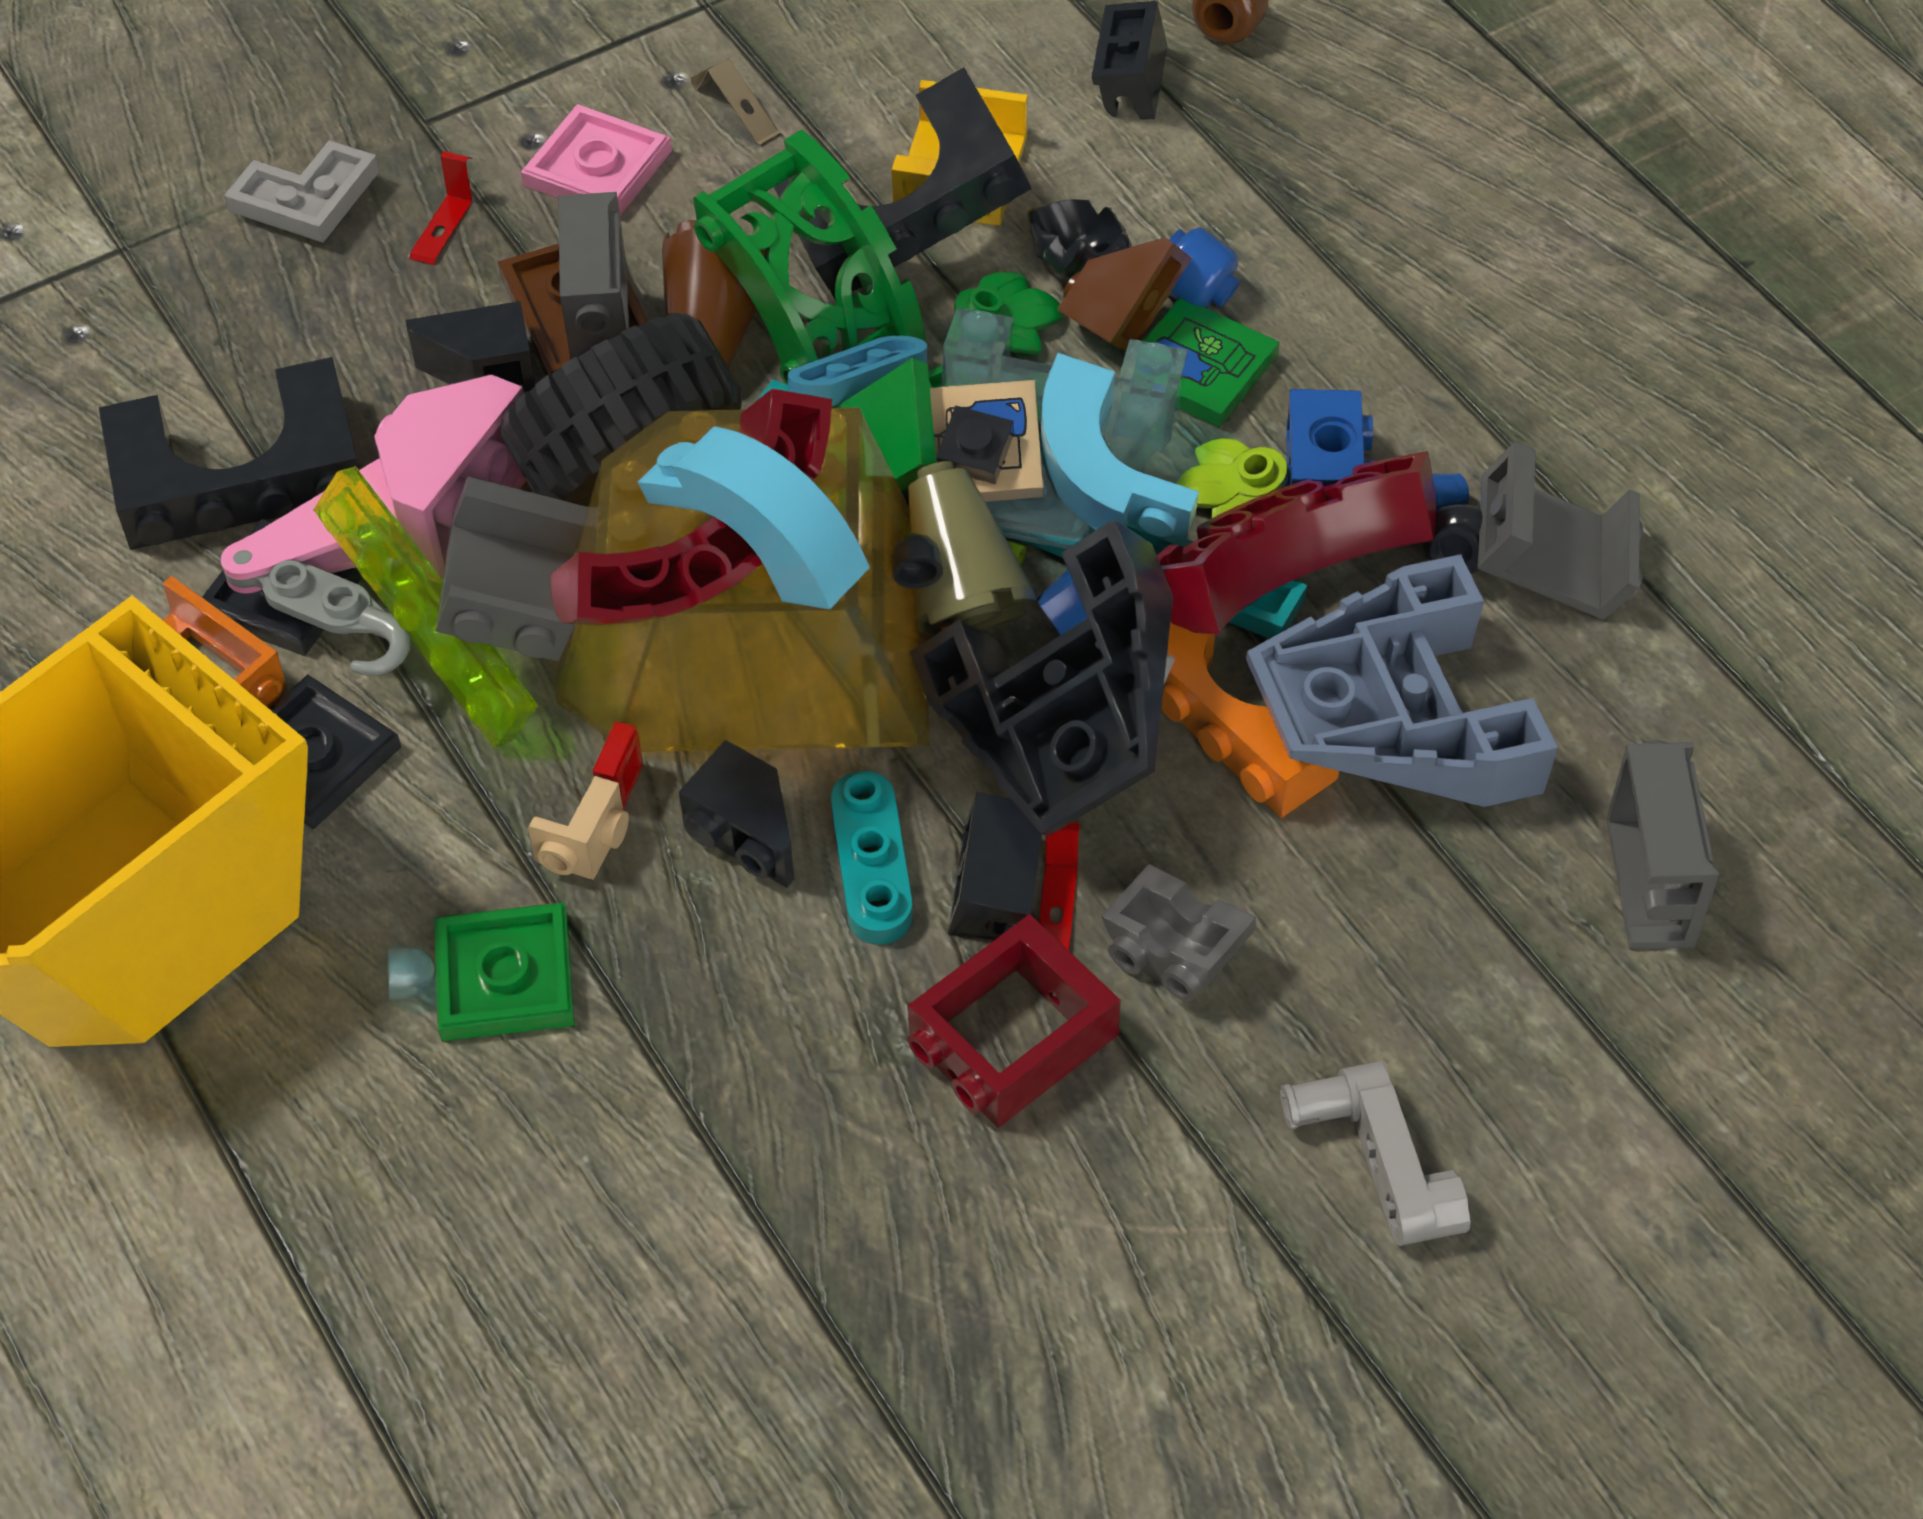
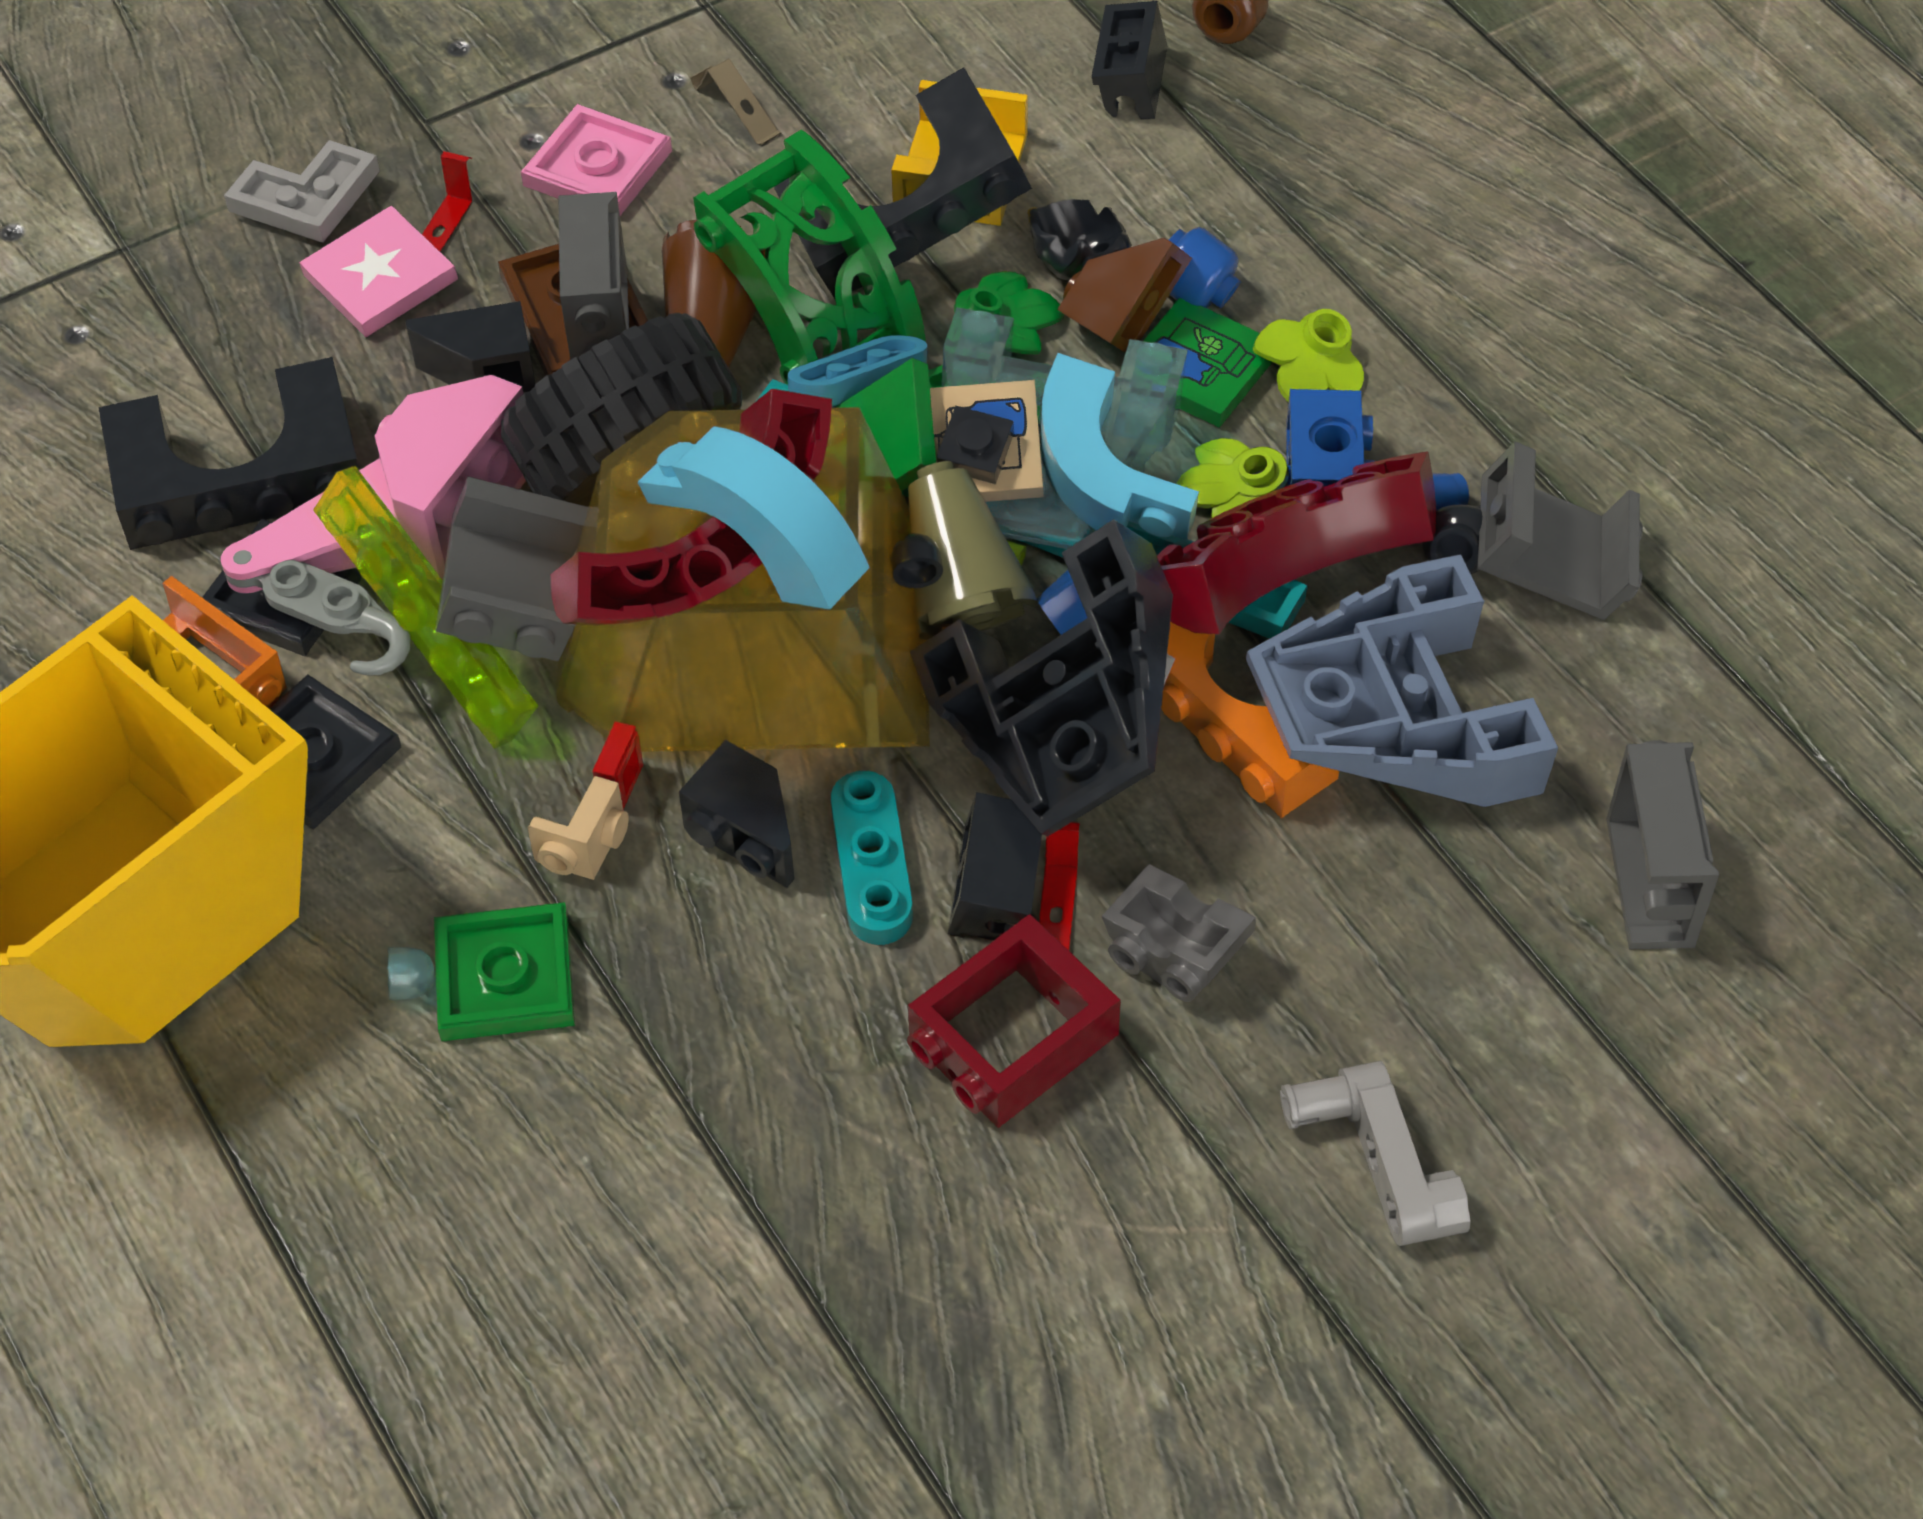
none -> bright pink tile [299,206,458,337]
none -> lime plate [1253,309,1364,402]

